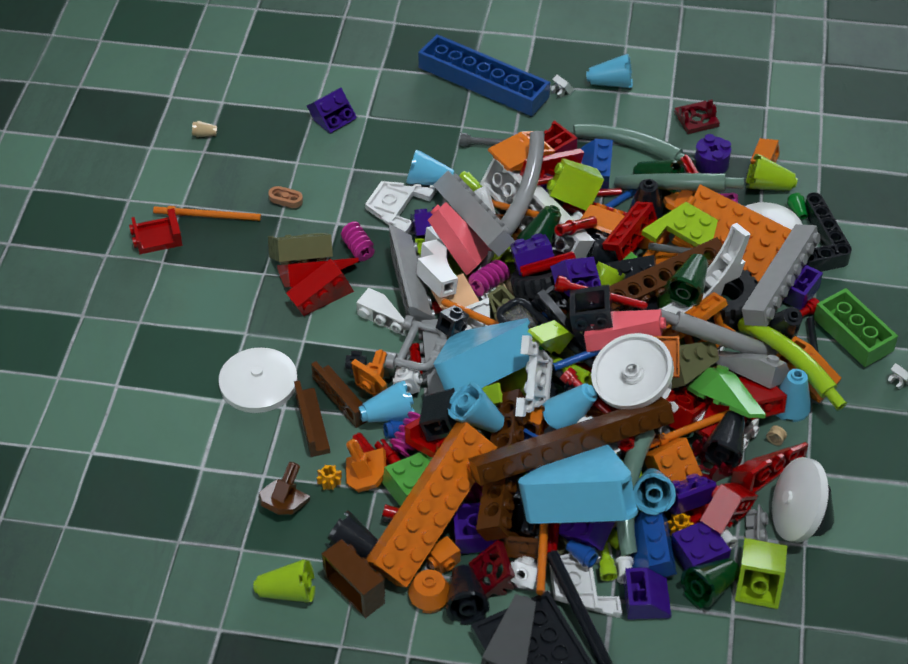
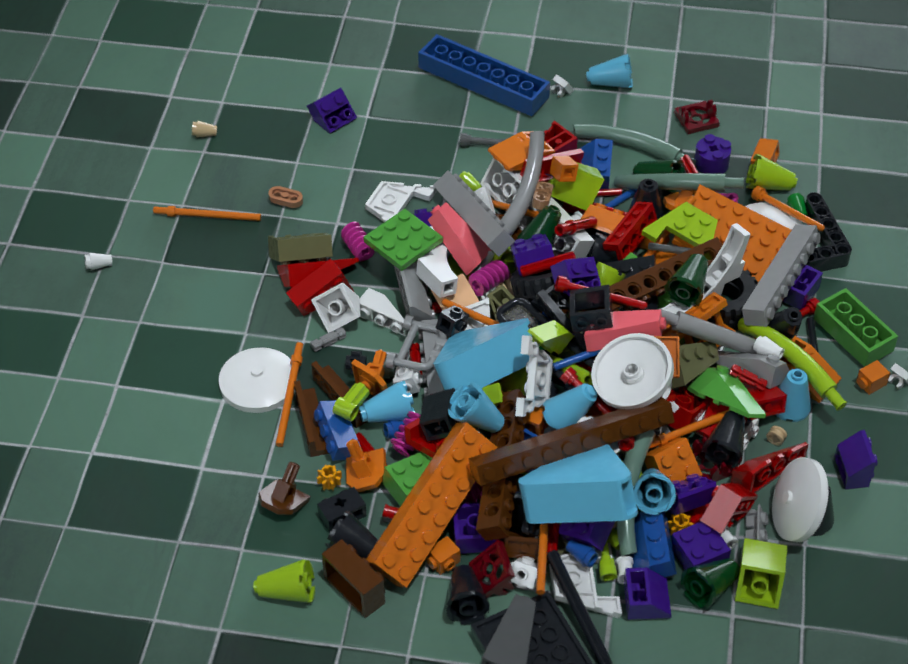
red panel [129,208,183,255] -> none
red pin [374,439,401,465] -> none
medium azure cone [406,150,454,186] -> none
orange cone [408,569,450,614] -> none
none -> white cone [84,253,112,271]
none -> orange bar [275,342,304,447]
none -> light grey axle [310,327,346,351]
none -> white slope [311,283,360,333]
none -> blue brick [314,400,361,461]
none -> black brick [317,487,367,533]
none -> lime piece [333,382,369,421]
none -> bright green plate [363,209,443,271]
none -> medium nougat beam [532,182,553,210]
none -> orange panel [550,156,579,182]
none -> red axle [729,364,768,391]
none -> orange piece [751,186,825,232]
none -> white cone [753,336,785,360]
none -> dark purple slope [834,430,878,490]
none -> orange brick [856,360,890,395]

